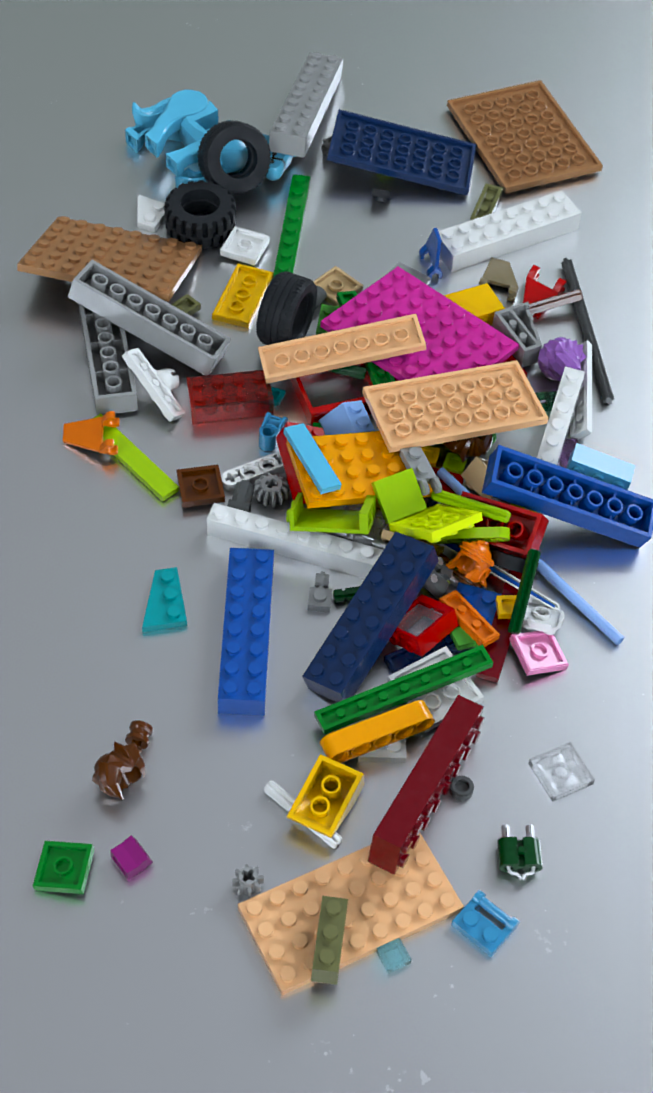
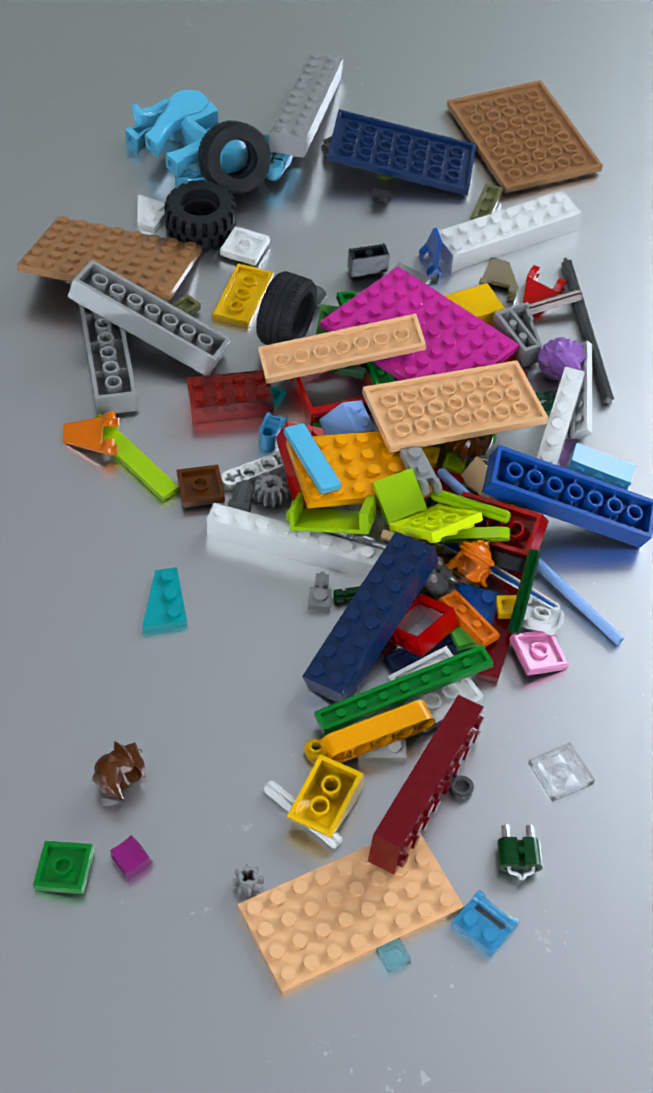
white plate [122,348,185,422] -> none
reddish brown wheel [125,720,153,749] -> none
blue brick [218,548,274,716] -> none
green plate [273,174,311,278] -> none
olive brick [311,896,348,985] -> none
tan tile [313,266,363,307] -> none
none -> yellow plate [304,738,326,761]
none -> black brick [347,243,390,277]

